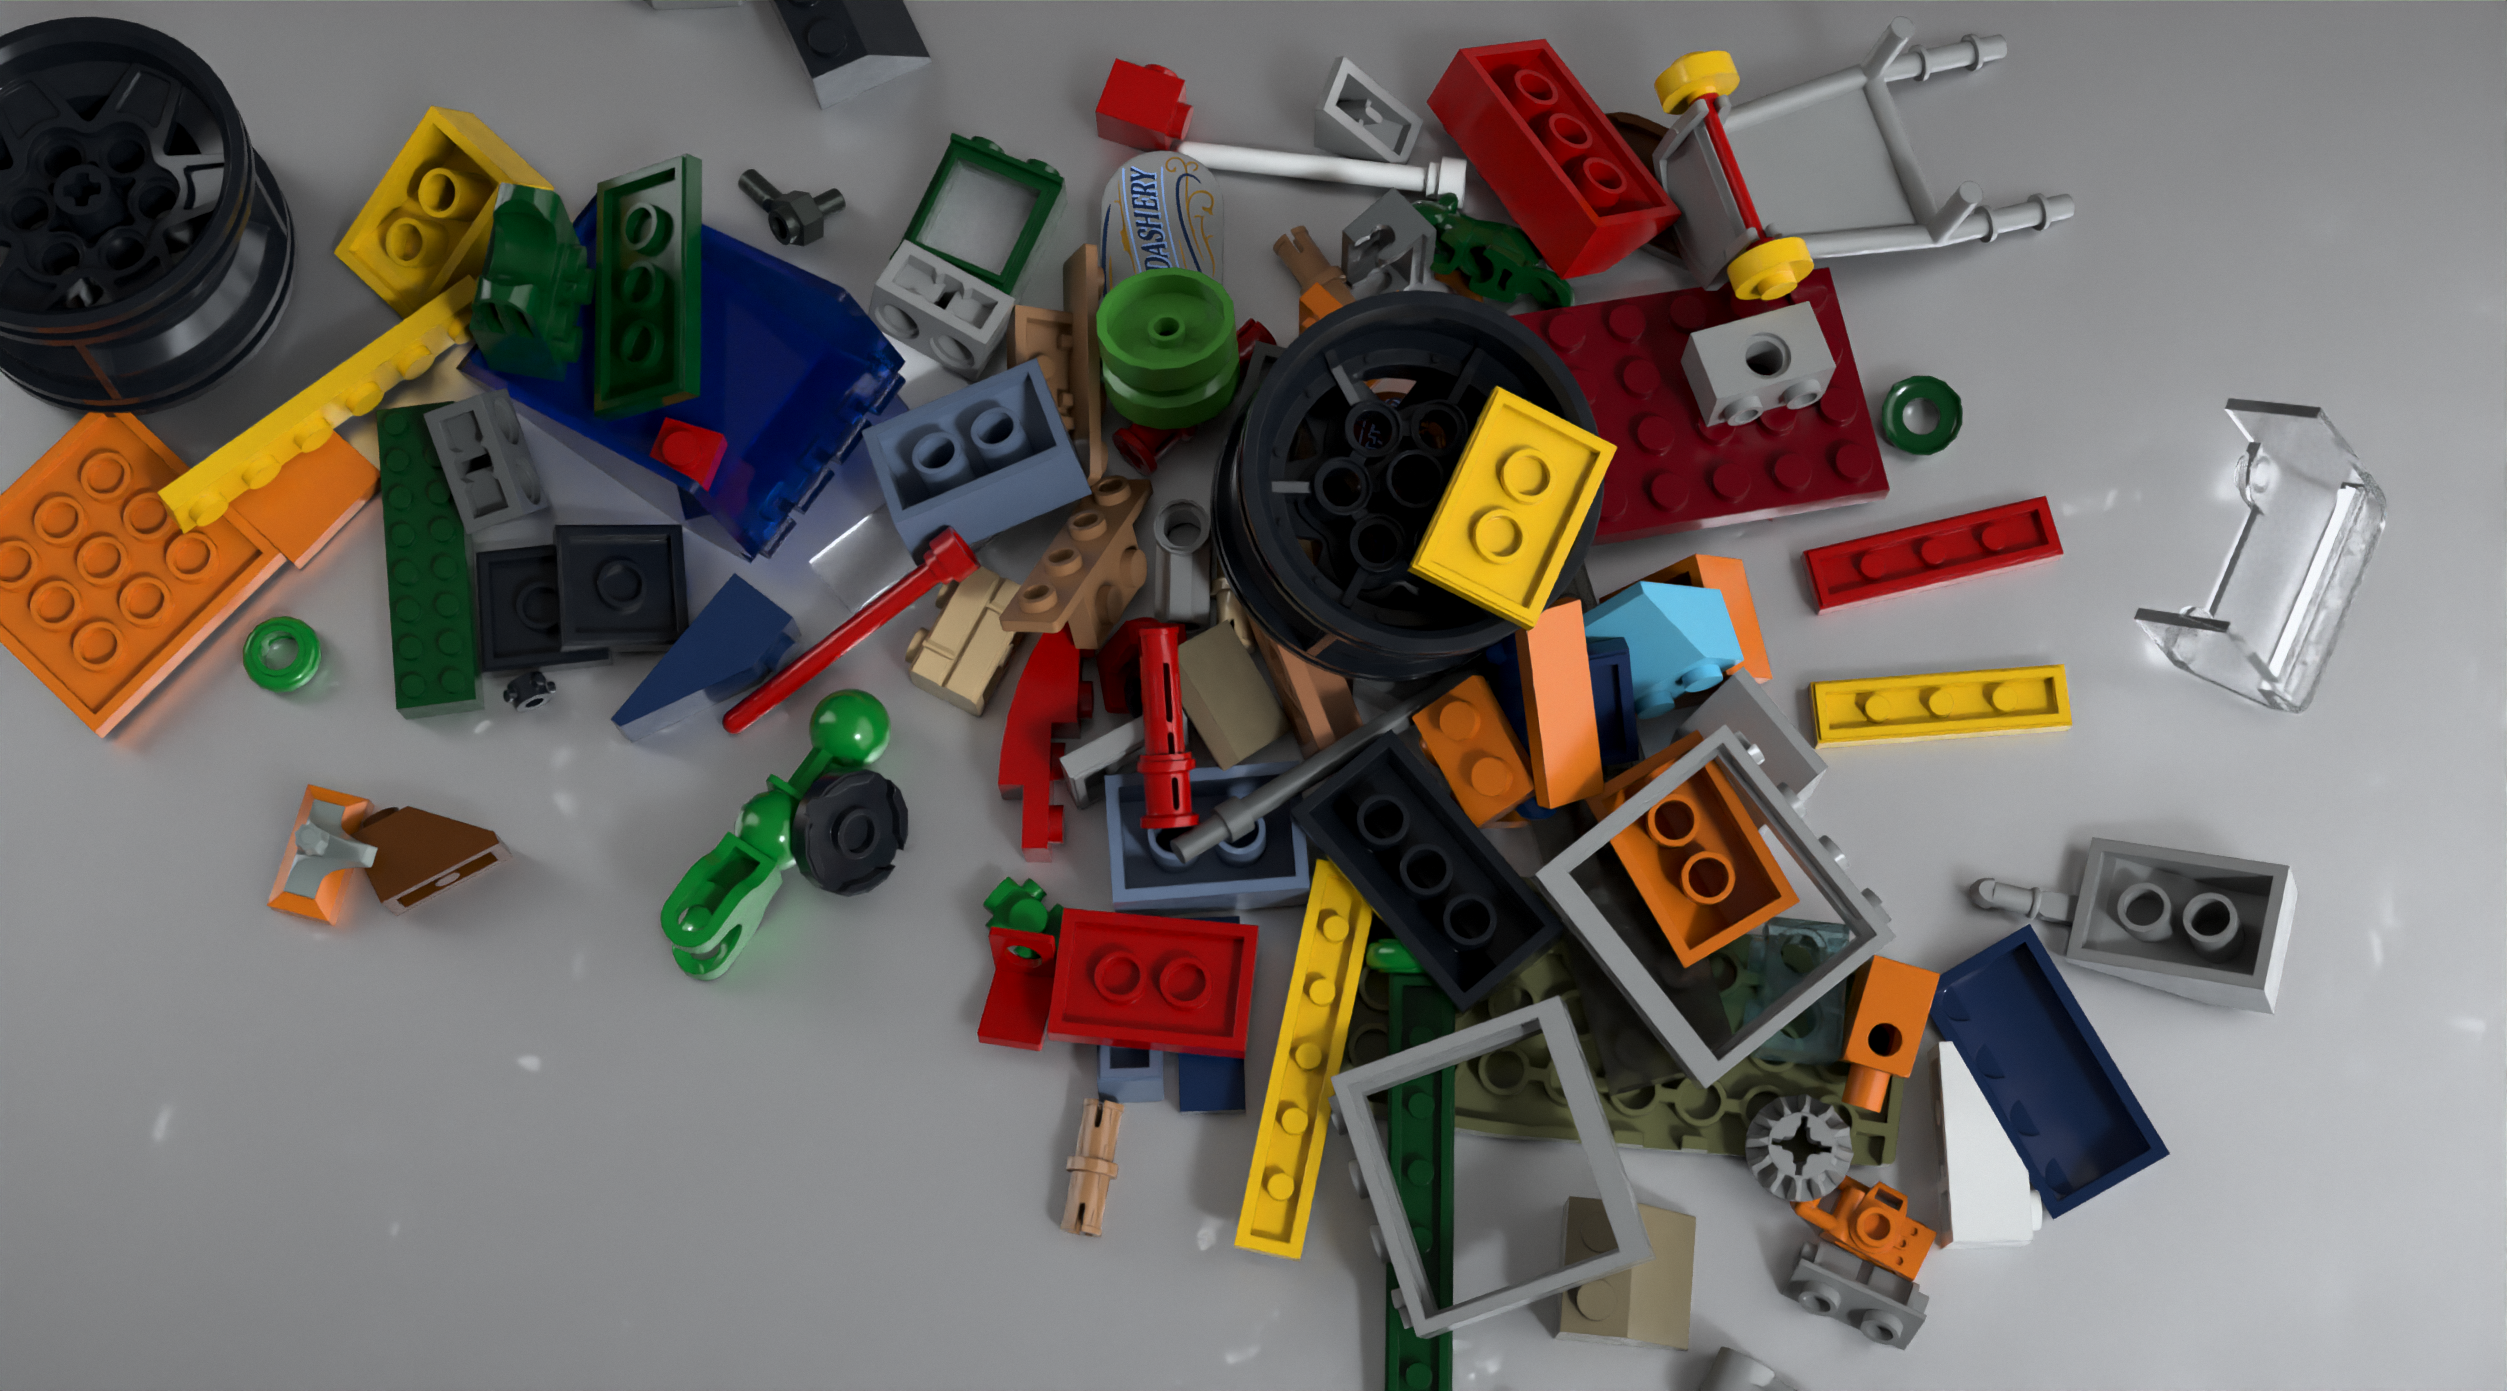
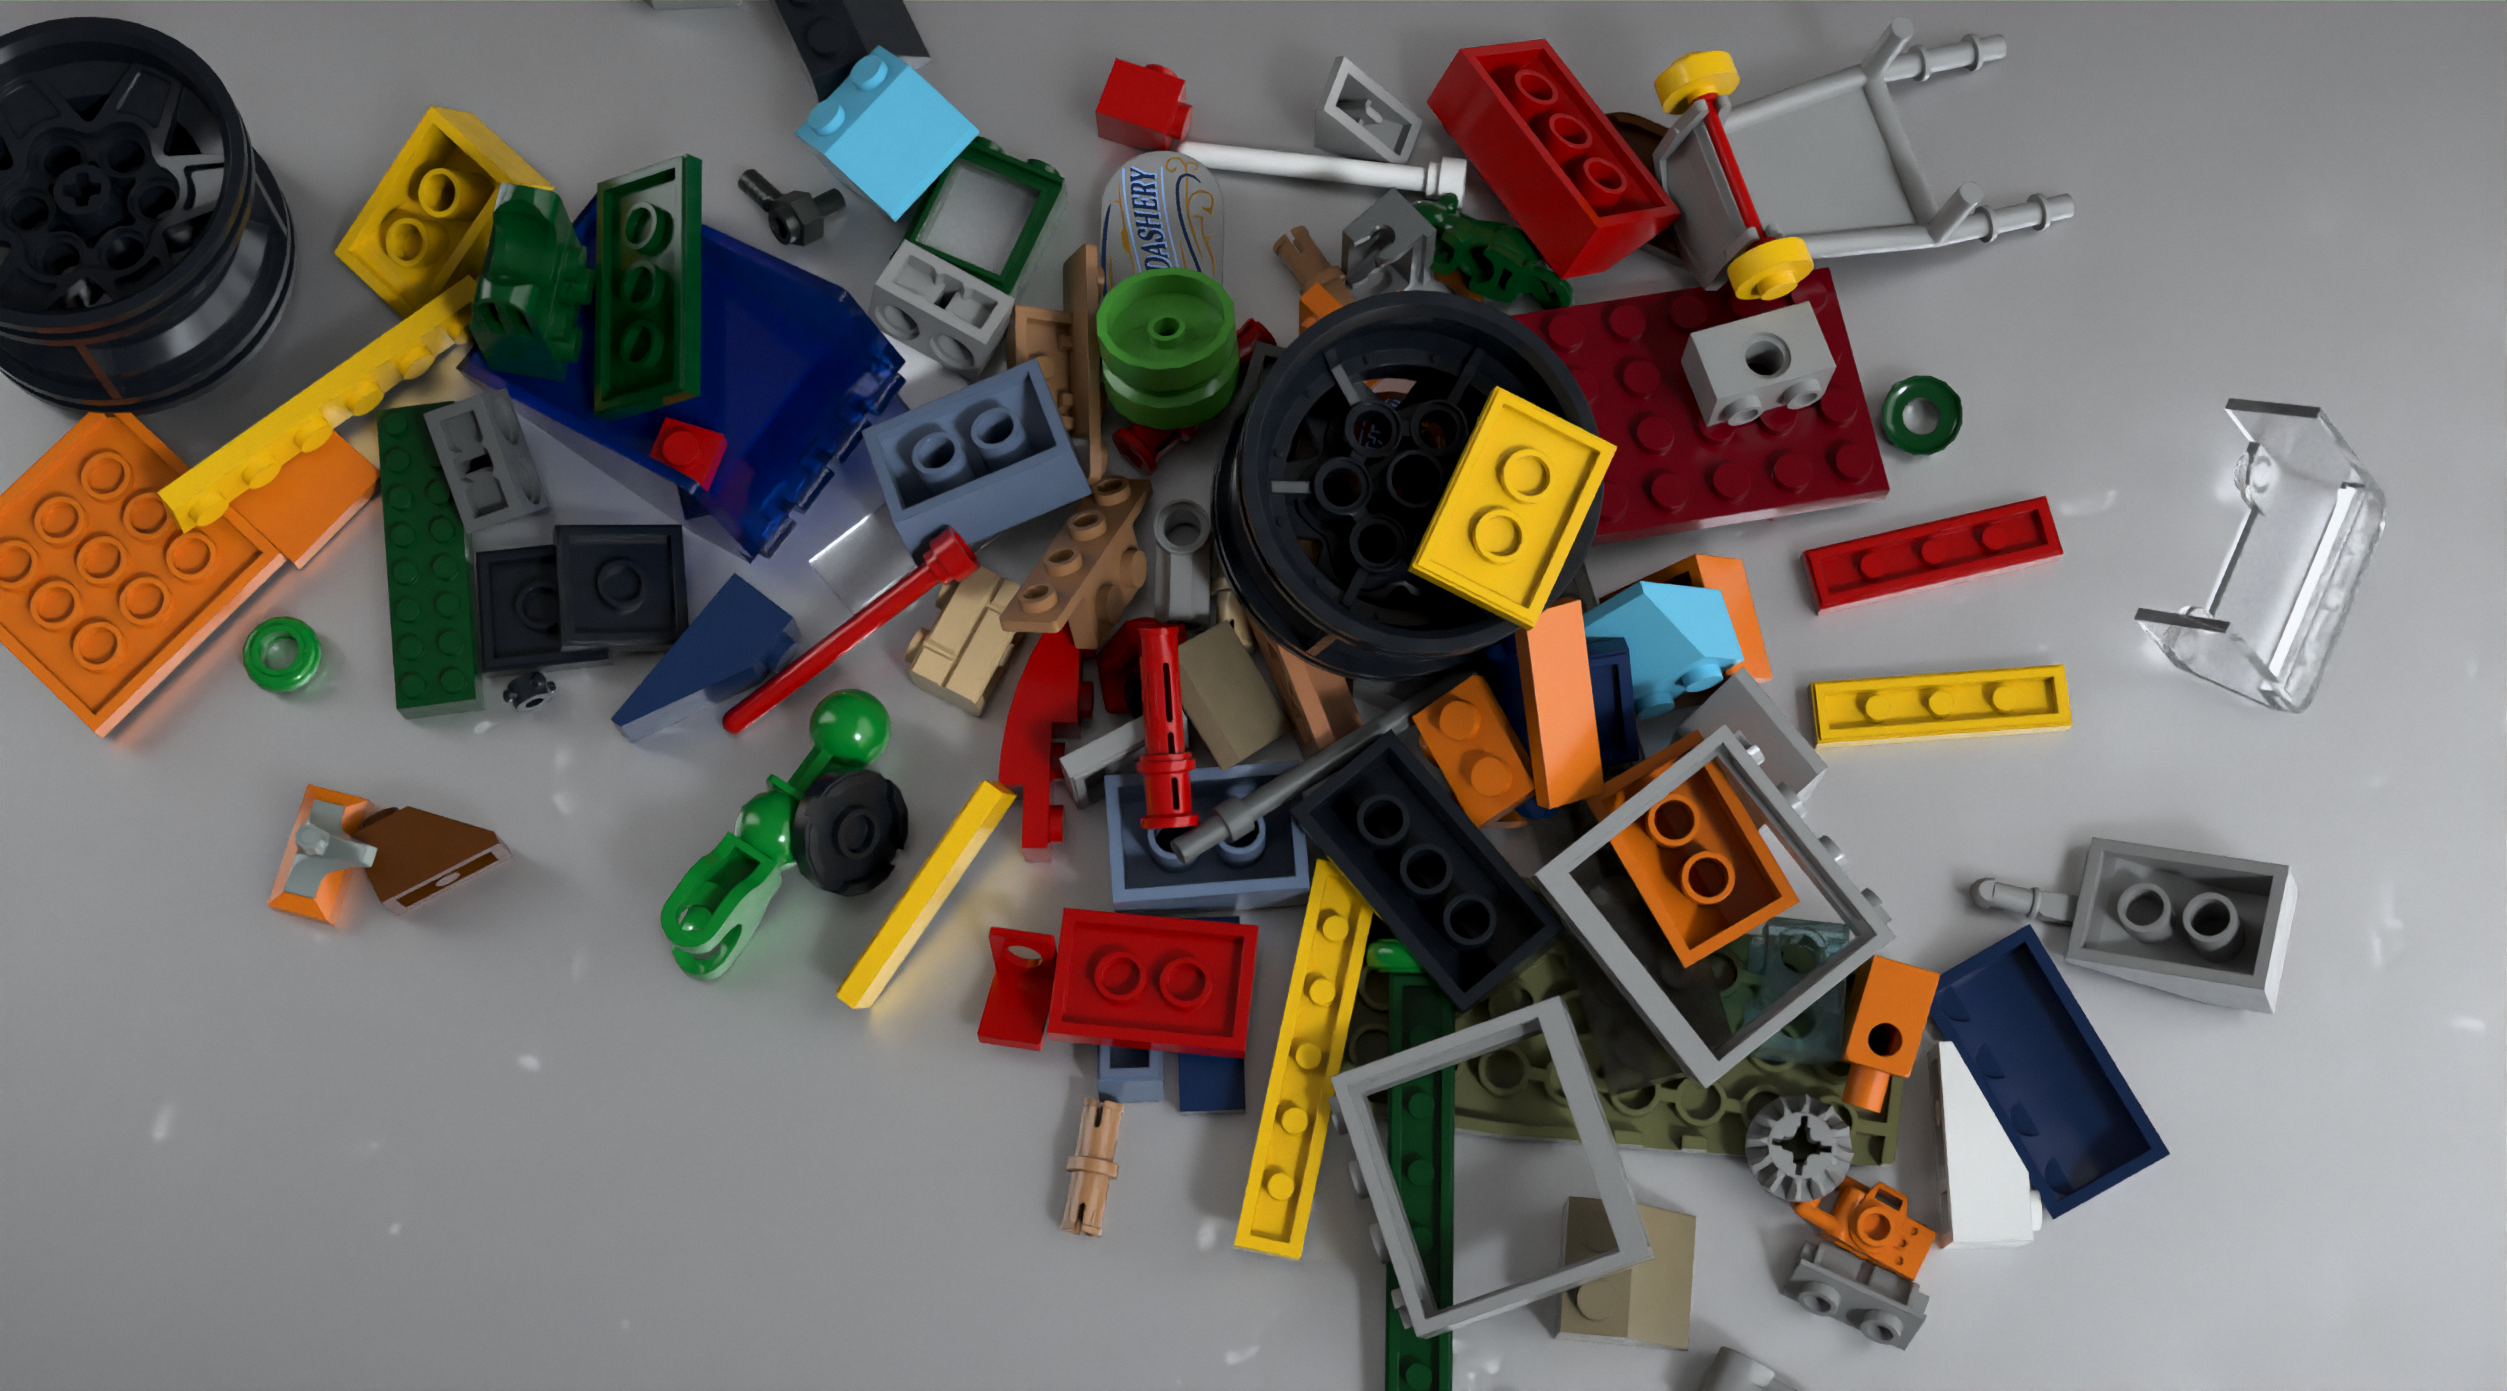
green piece [983,877,1064,959] -> none
none -> medium azure slope [795,45,980,222]
none -> yellow tile [836,780,1017,1009]

